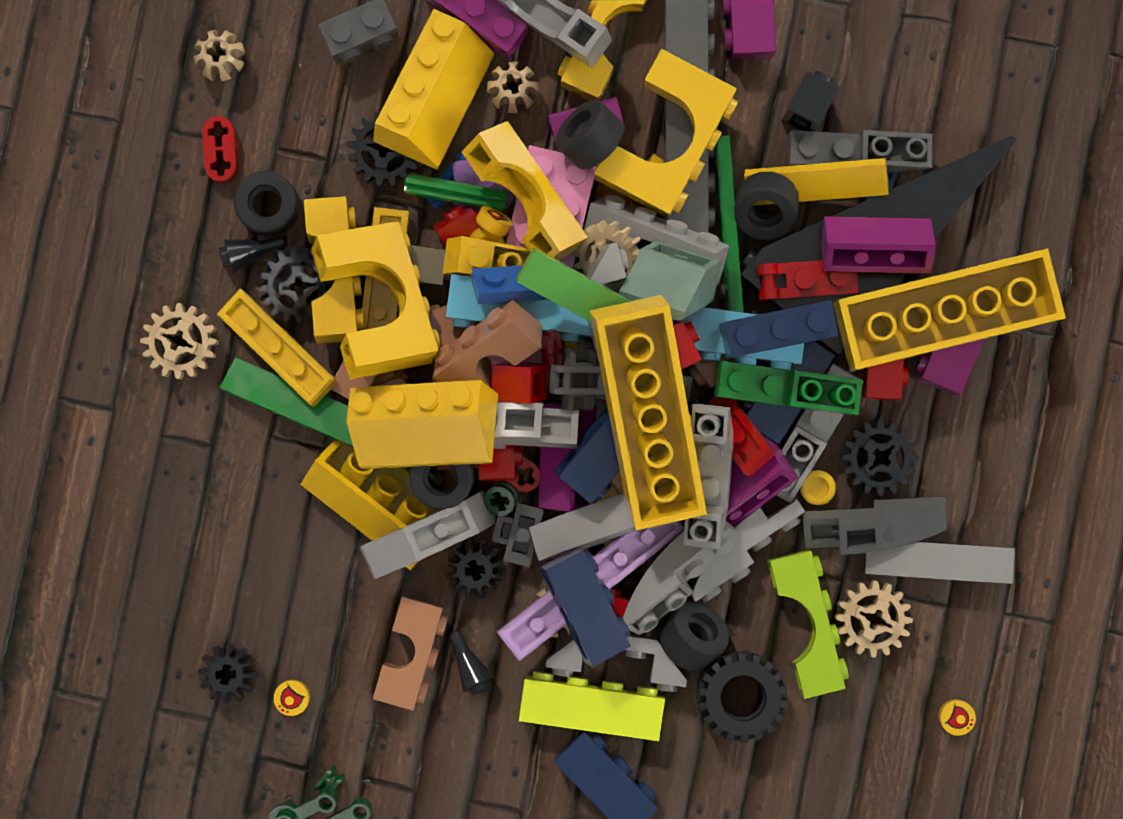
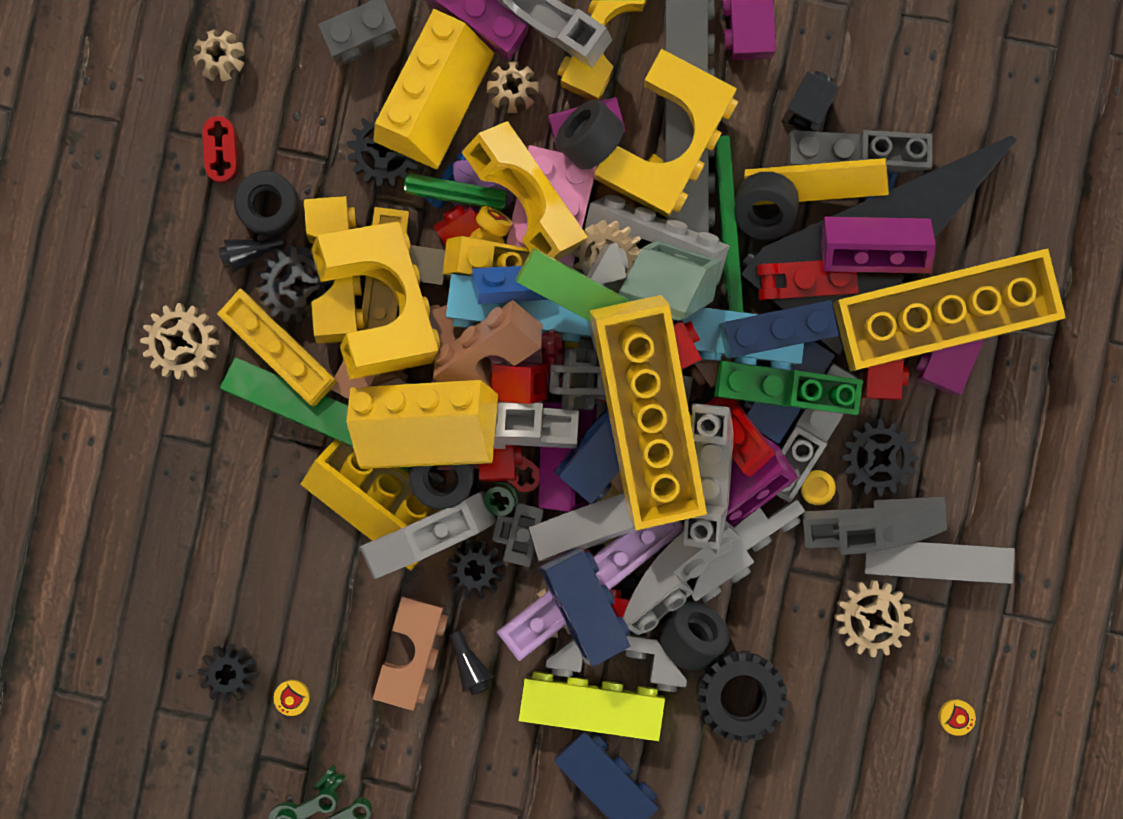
lime arch [767,550,849,699] -> none

